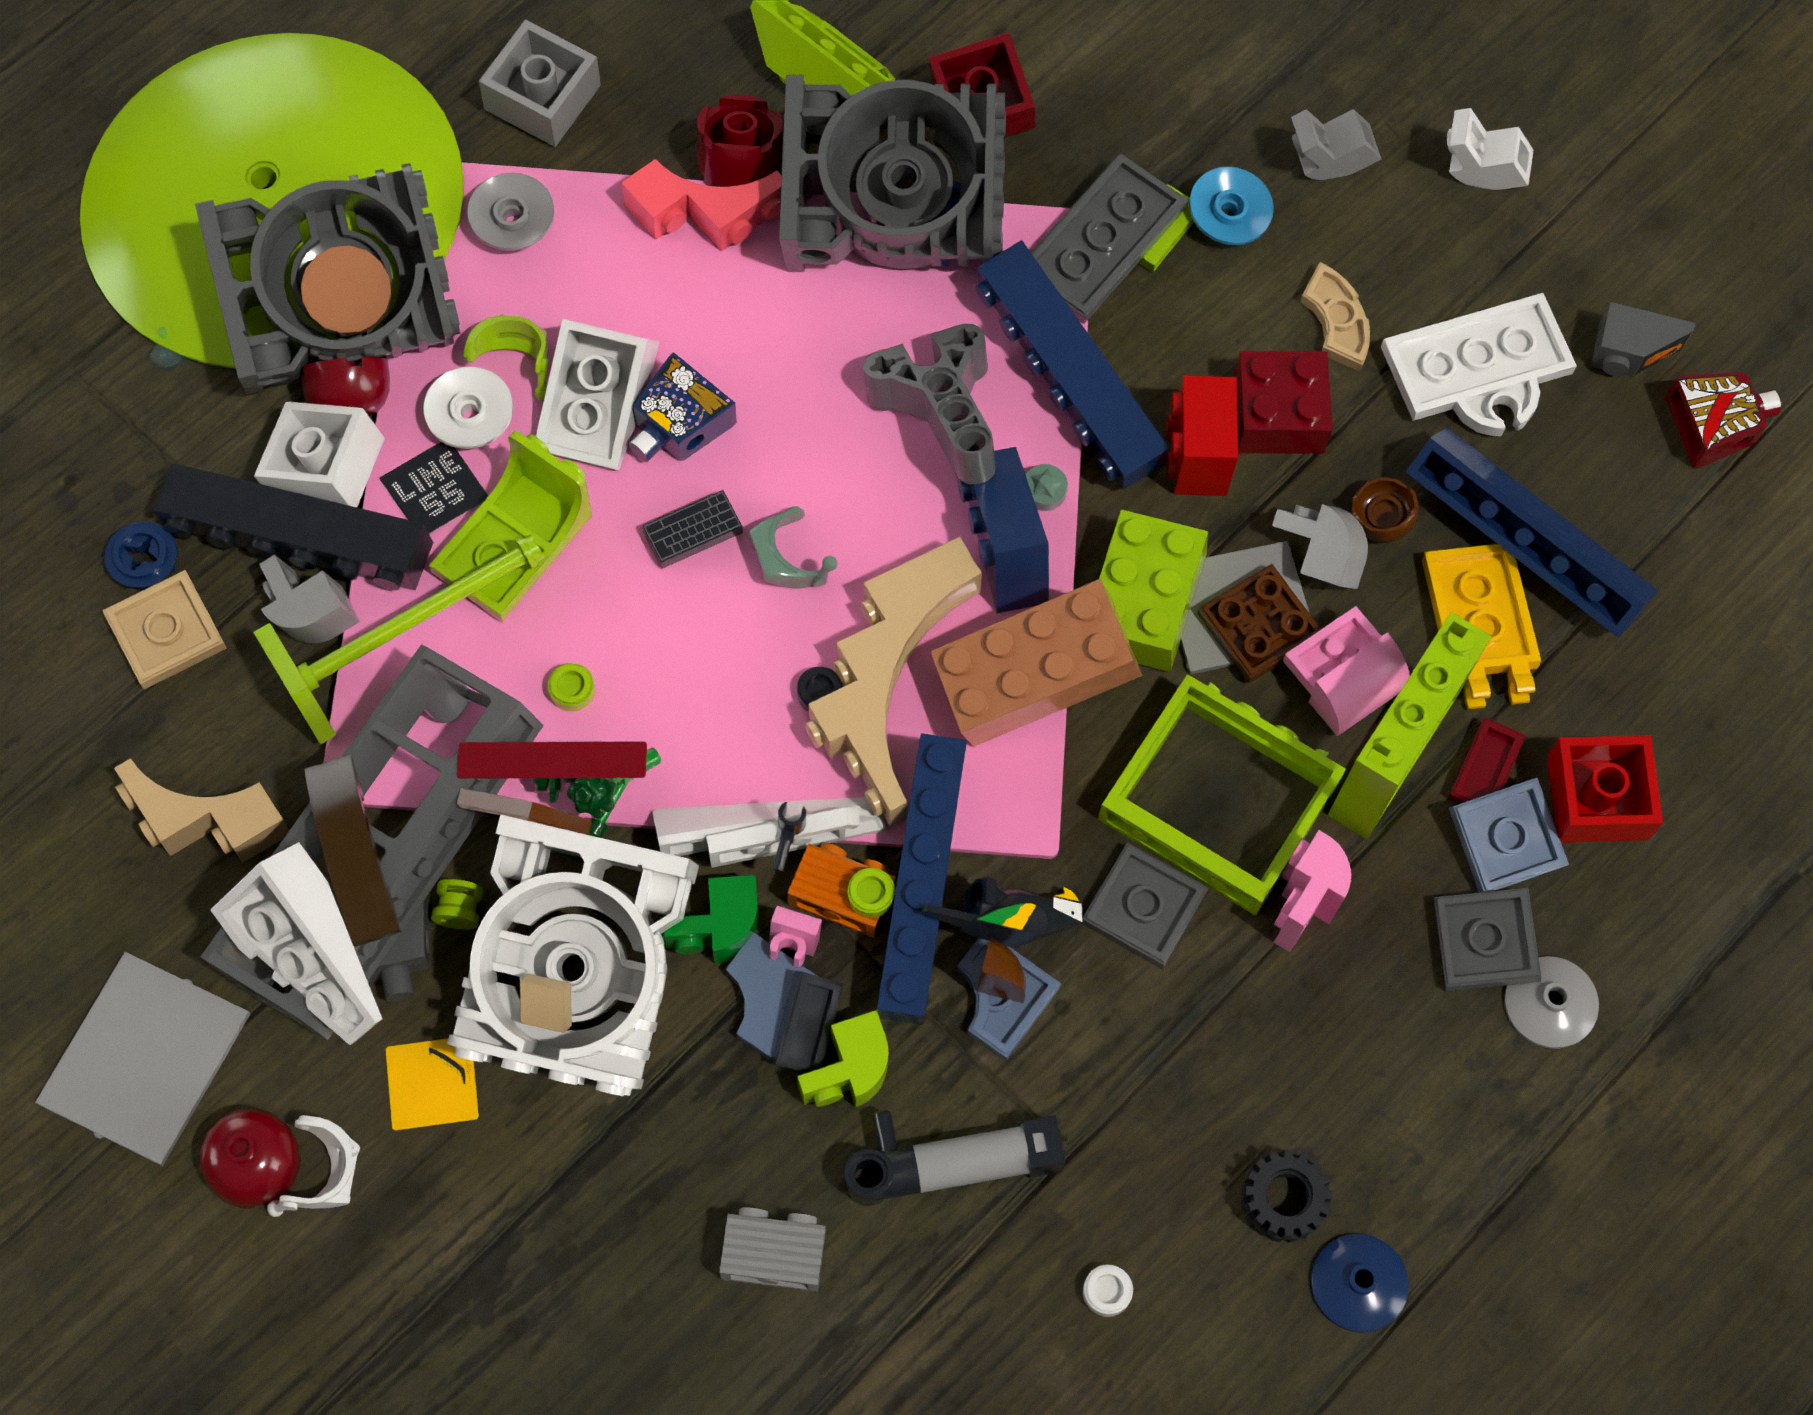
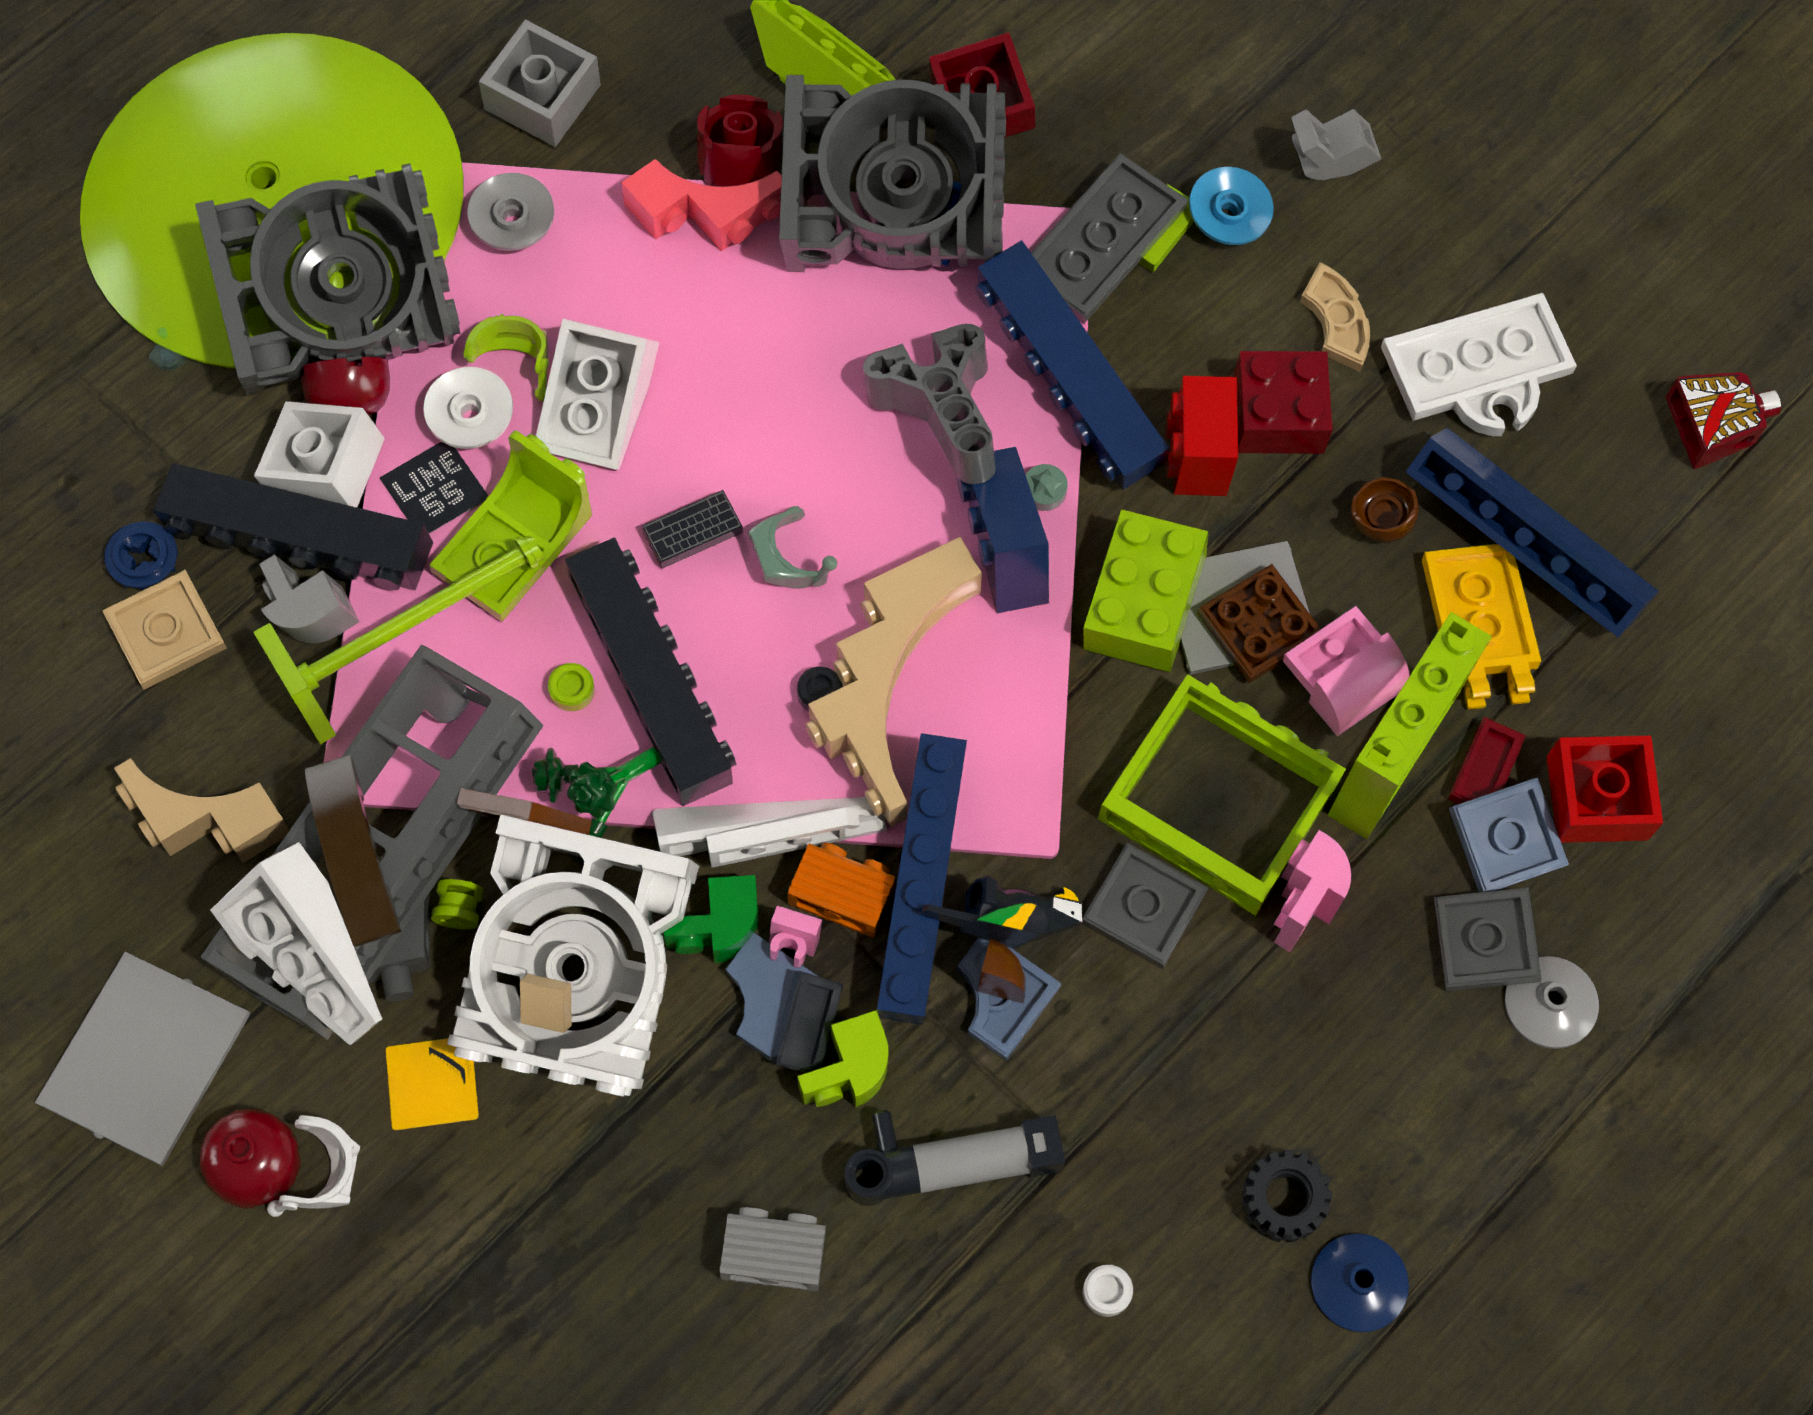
nougat tile [301,245,392,336] -> none
dark red sticker [457,741,647,779] -> none
torso [629,352,737,462] -> none
black hand [772,802,806,872] -> none
lime tile [847,868,895,918] -> none
nougat brick [930,579,1143,747] -> none
light grey brick [1272,504,1368,589] -> none
white brick [1447,108,1534,190] -> none
dark grey slope [1590,302,1695,377] -> none
none -> black brick [565,537,737,806]

